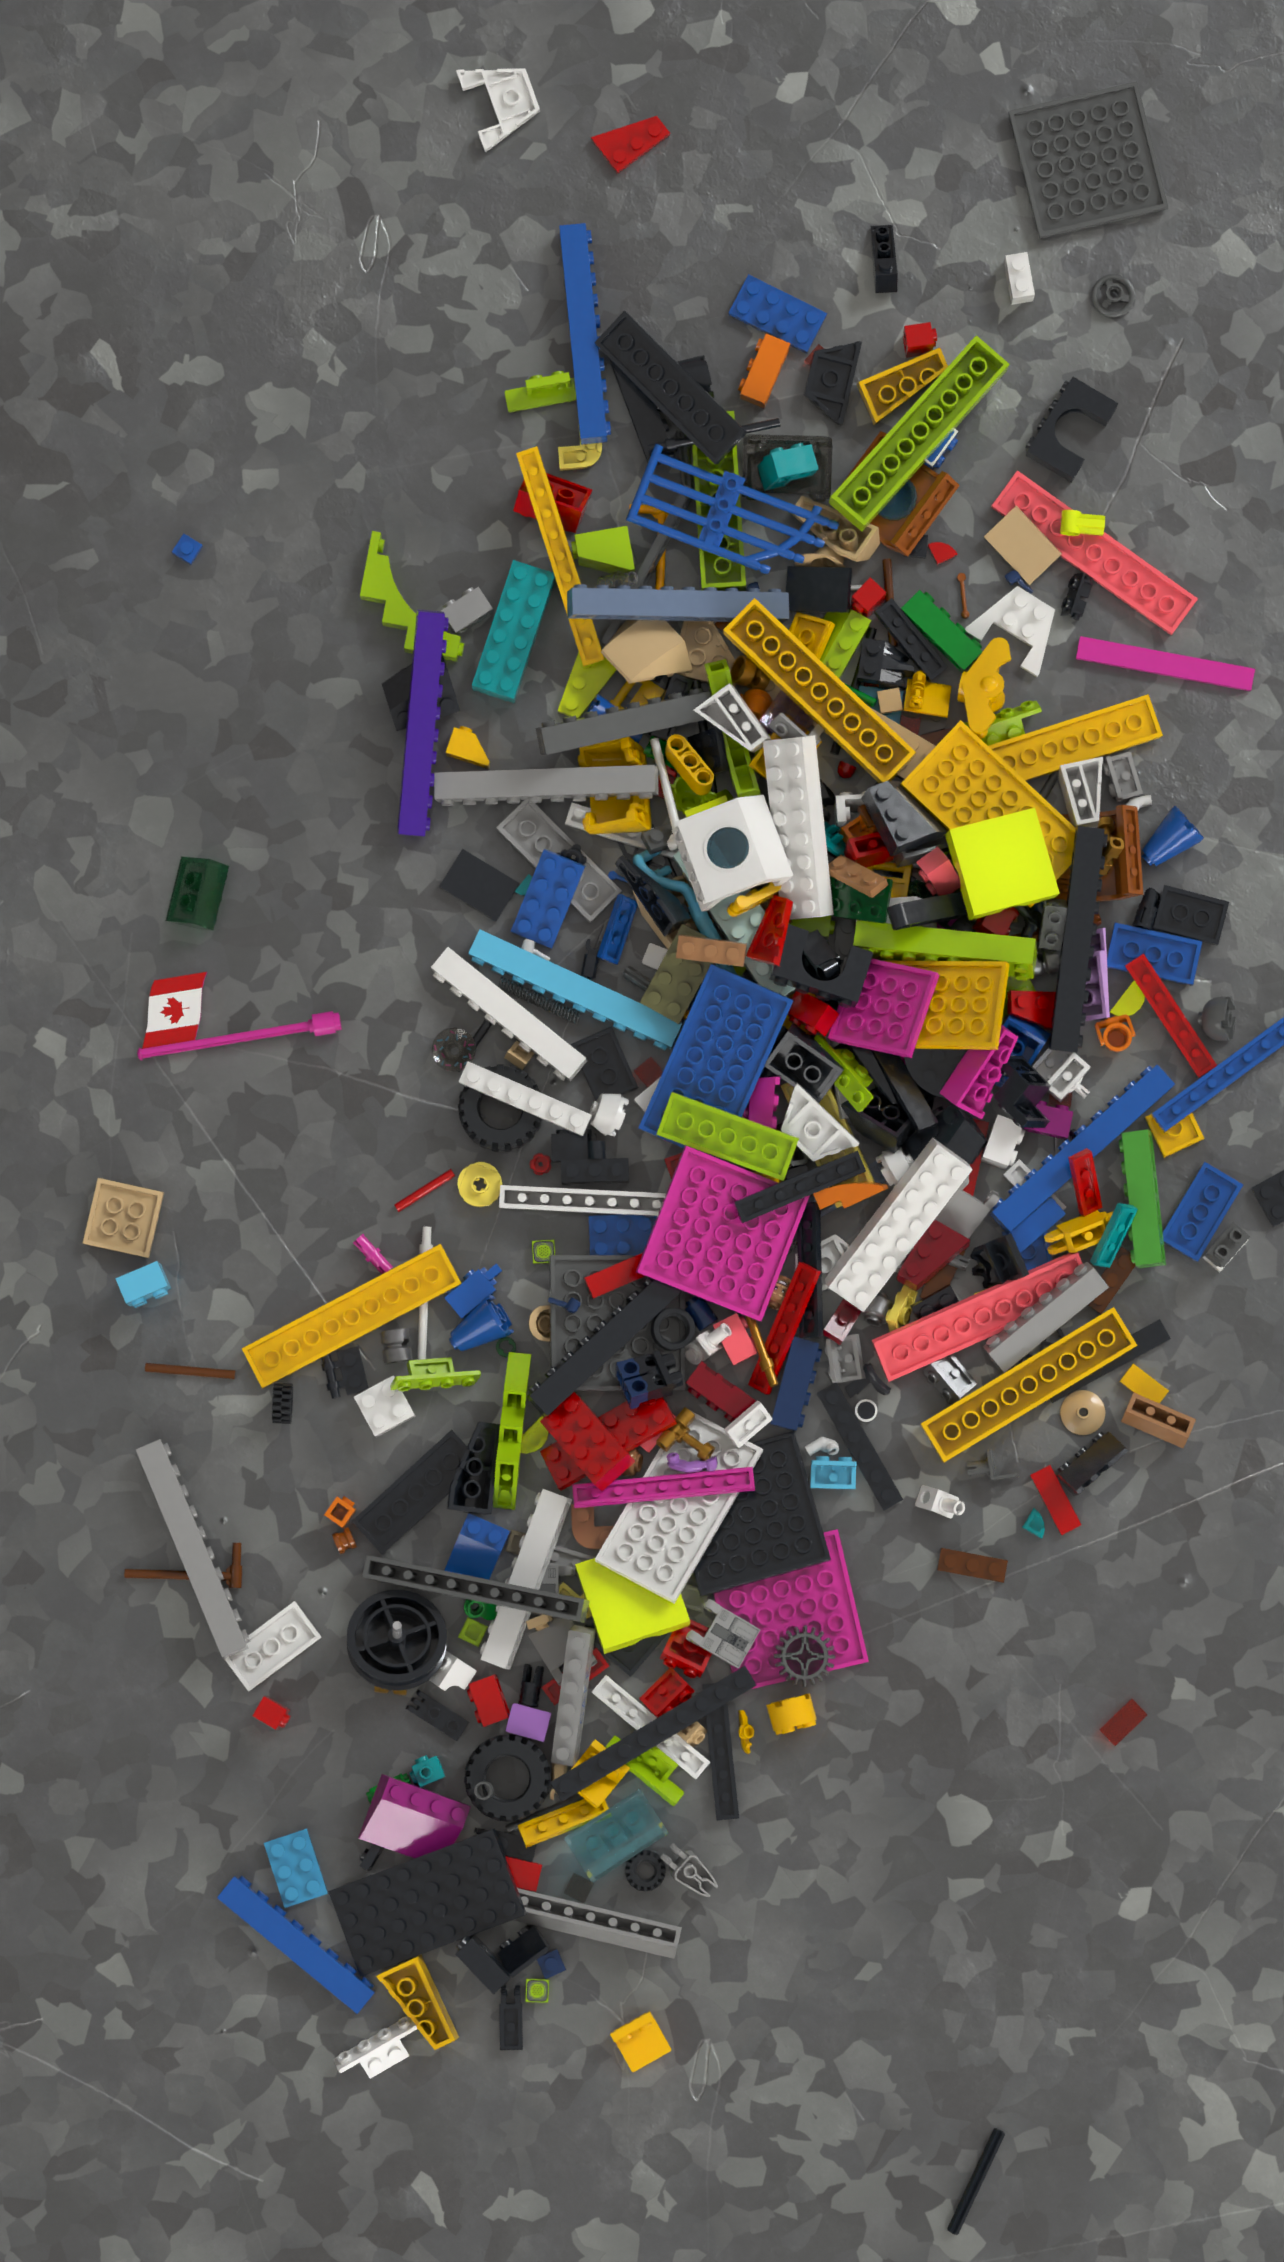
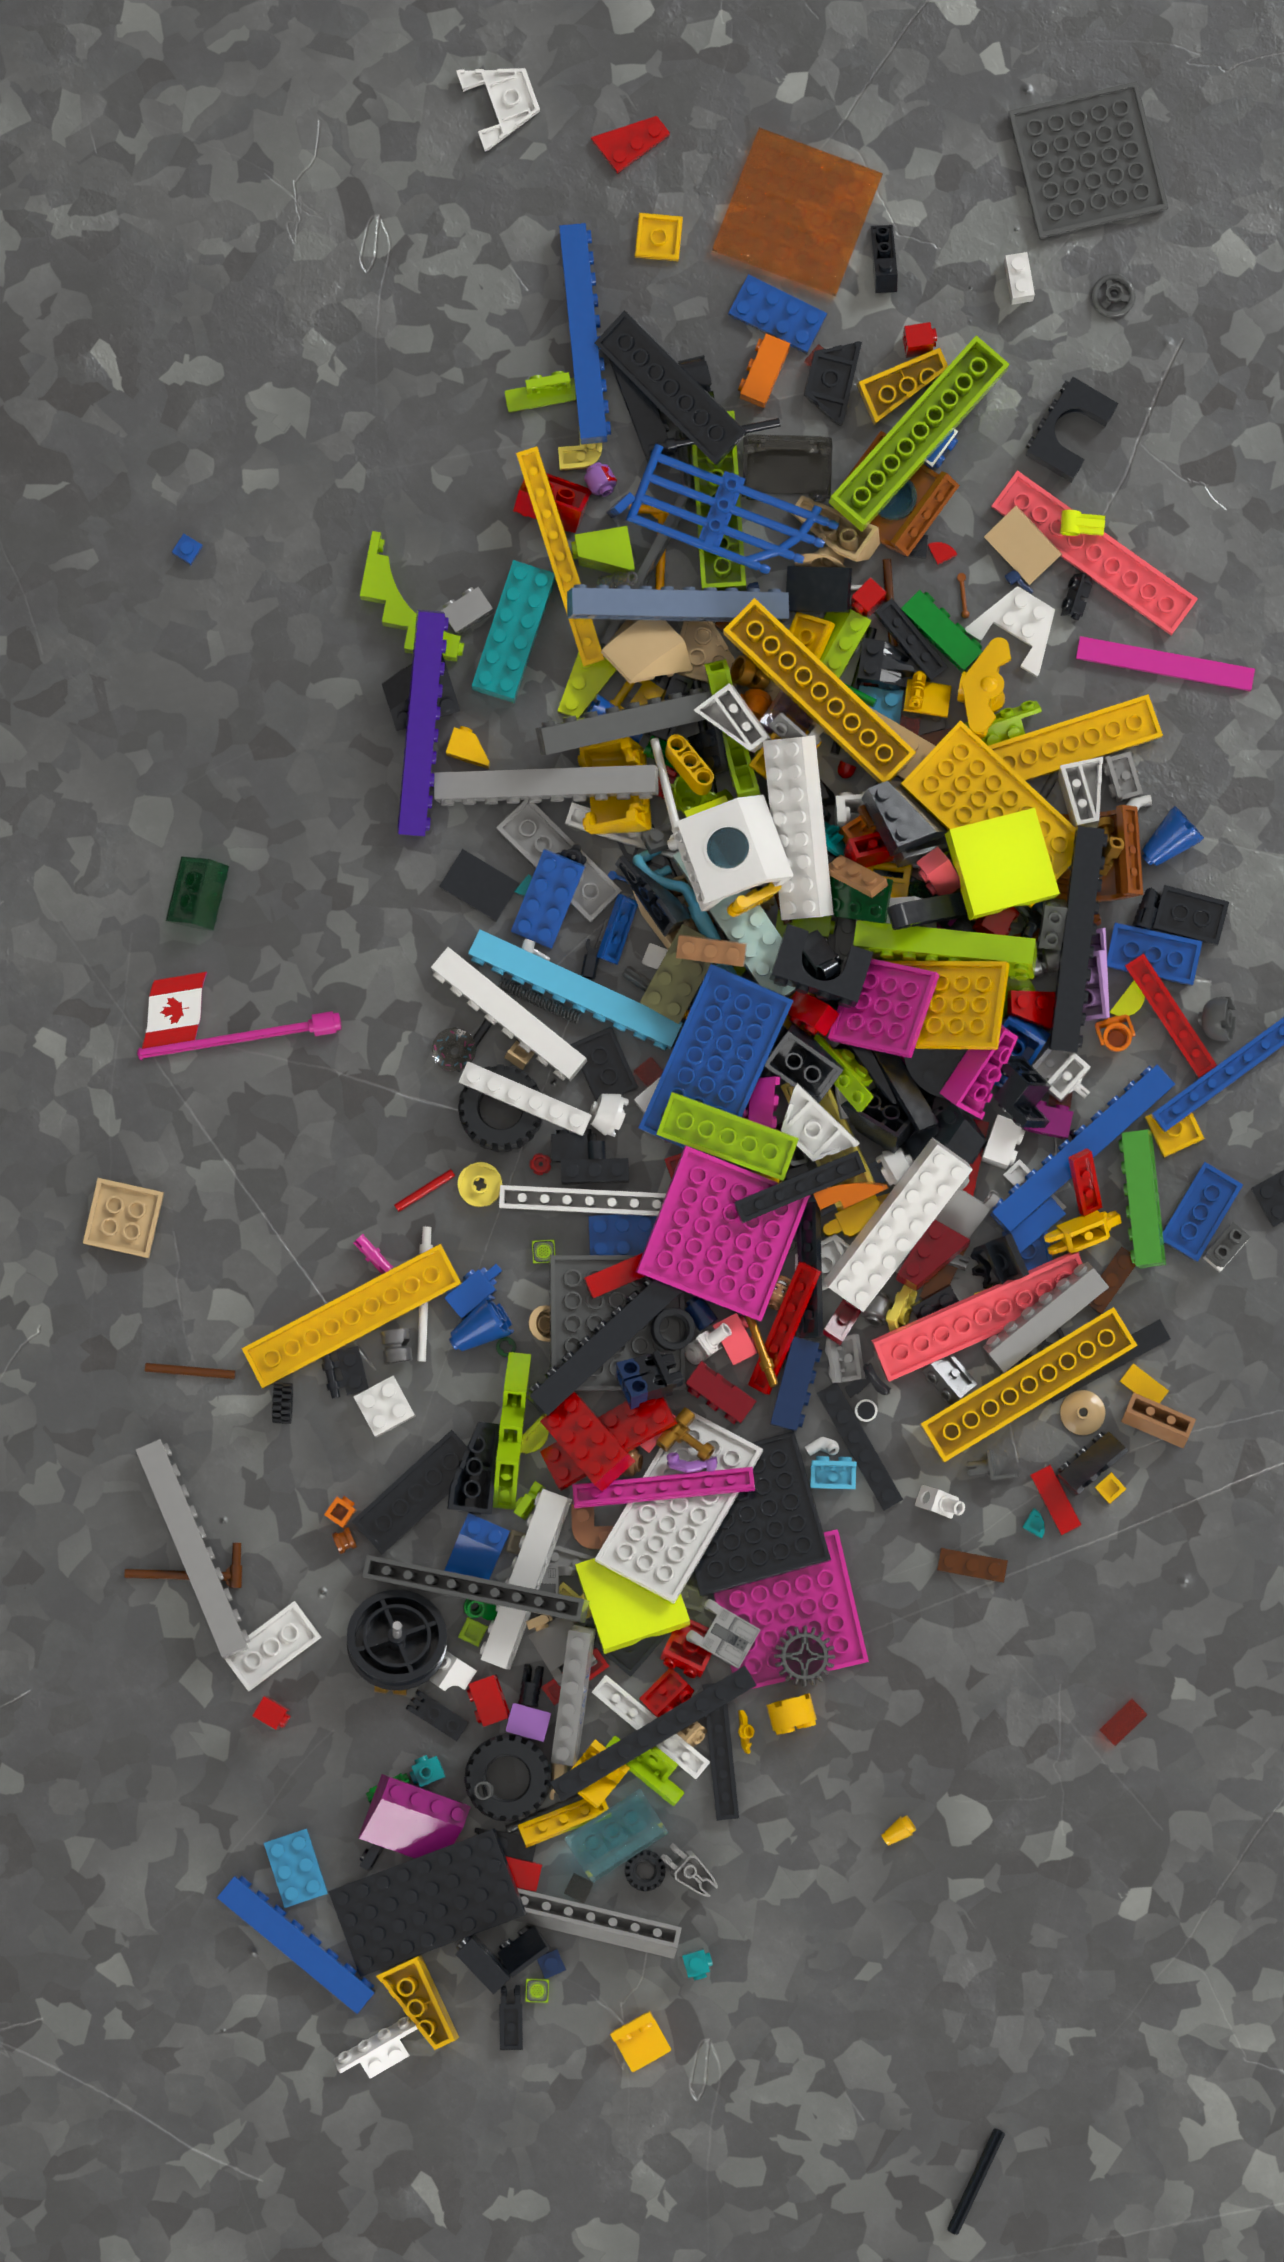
medium azure brick [116,1261,171,1308] -> none
lime bracket [390,1357,481,1392] -> none
dark blue hand [548,1297,581,1313] -> none
white plate [724,1401,772,1448] -> none
red wing [746,895,793,966] -> none
teal brick [757,443,819,491] -> none
tan tile [877,688,903,714] -> none
teal tile [1090,1203,1138,1268] -> none
none -> lime plate [514,1481,546,1521]
none -> medium lavender head [584,462,617,497]
none -> blue tile [606,492,635,518]
none -> yellow tile [635,213,683,262]
none -> teal brick [682,1948,713,1981]
none -> clear orange plate [712,128,883,296]
none -> yellow hinge [822,1193,890,1238]
none -> yellow cone [881,1815,916,1846]
none -> yellow plate [1094,1472,1126,1504]

